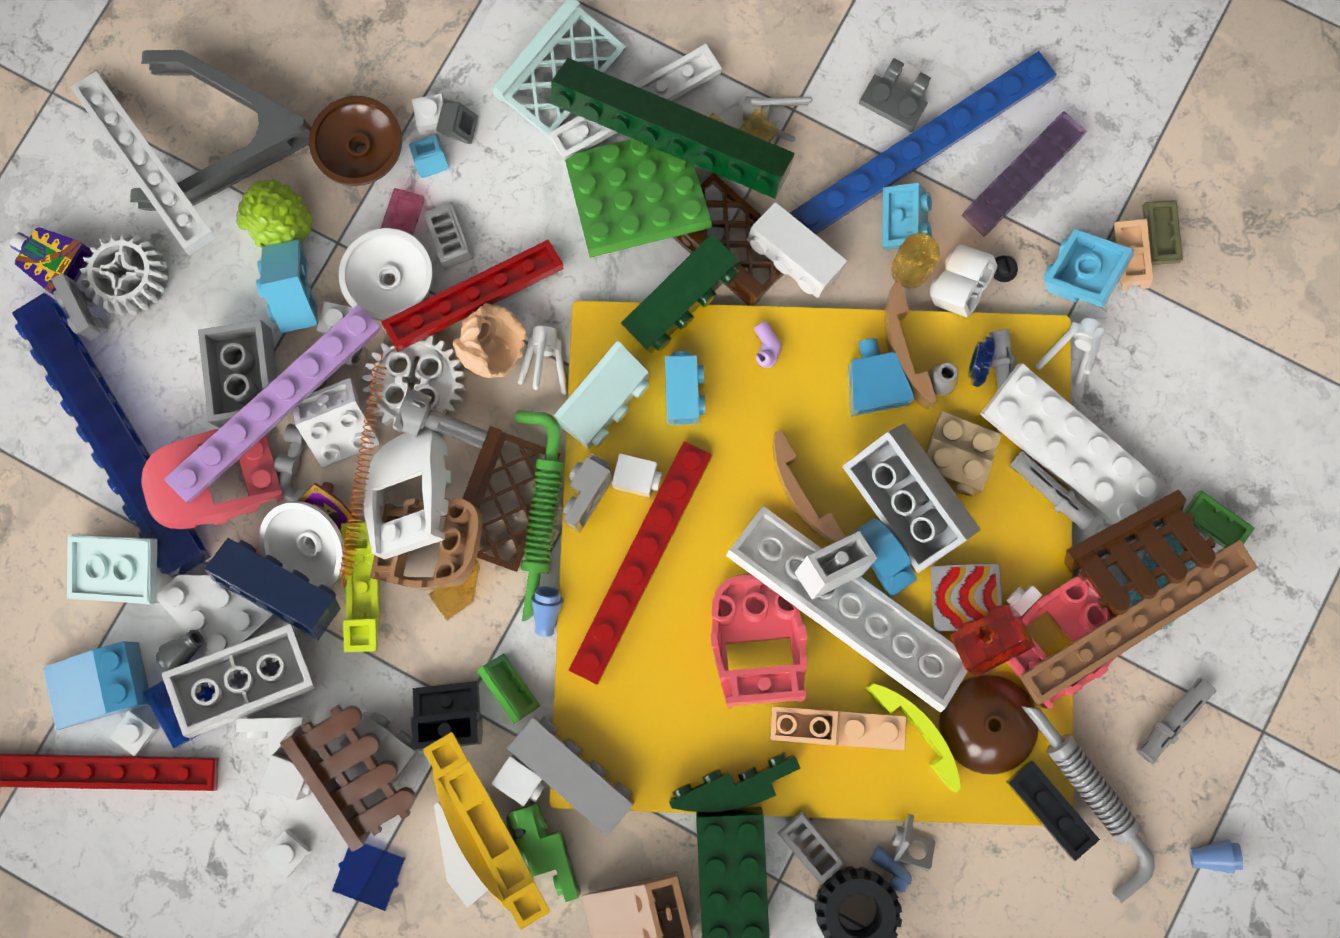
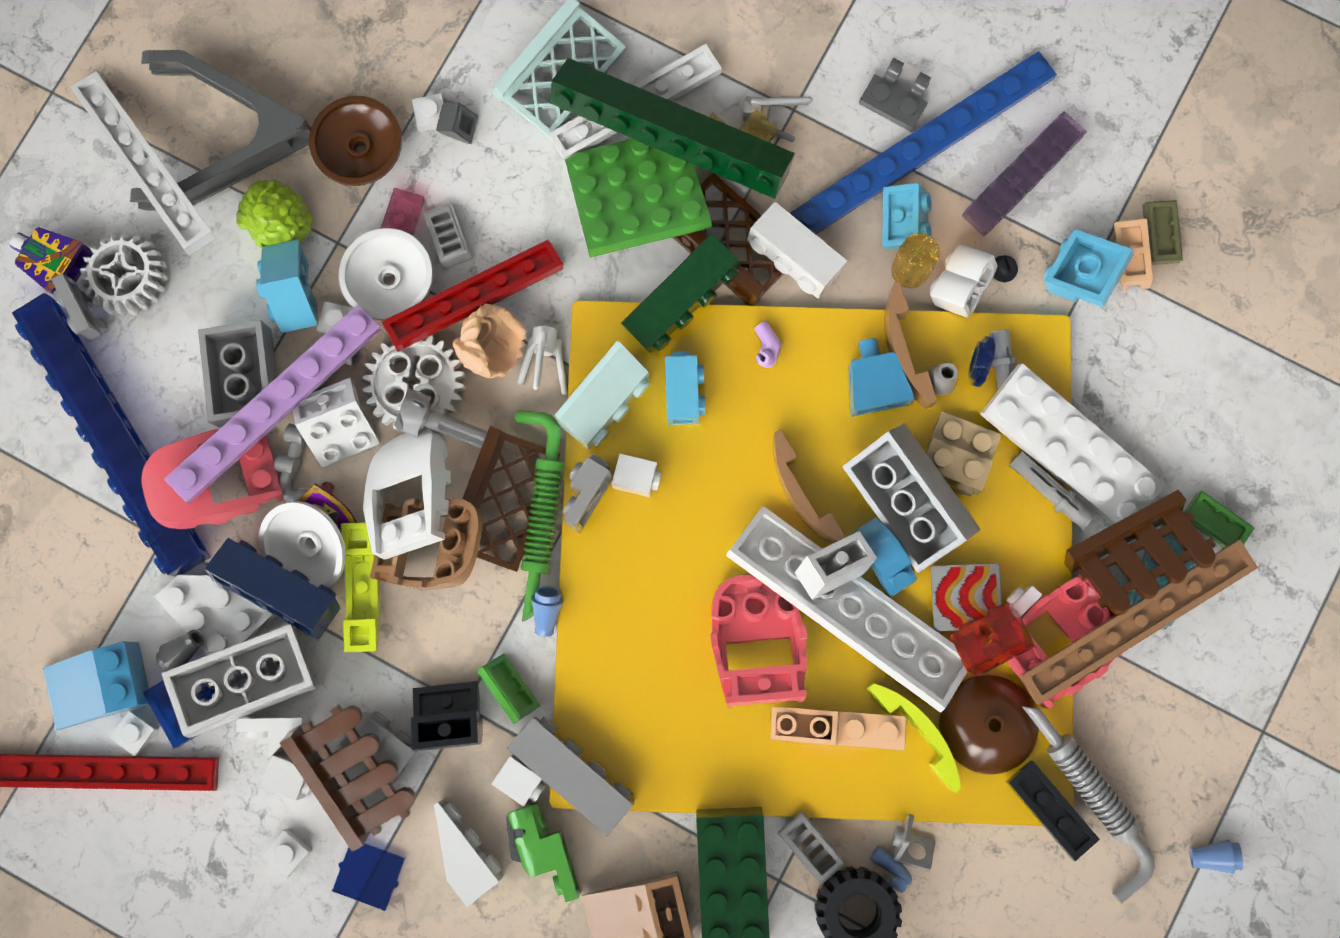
light aqua tile [67,534,157,604] -> none
orange piece [339,351,387,588] -> none
medium azure slope [409,134,449,178] -> none
yellow piece [423,732,551,930] -> none
clear yellow tile [428,560,481,621] -> none
red plate [568,441,713,685] -> none
dark green slope [669,752,801,812] -> none
white plant [1035,318,1105,385] -> none
light grey pin [1136,677,1216,764] -> none

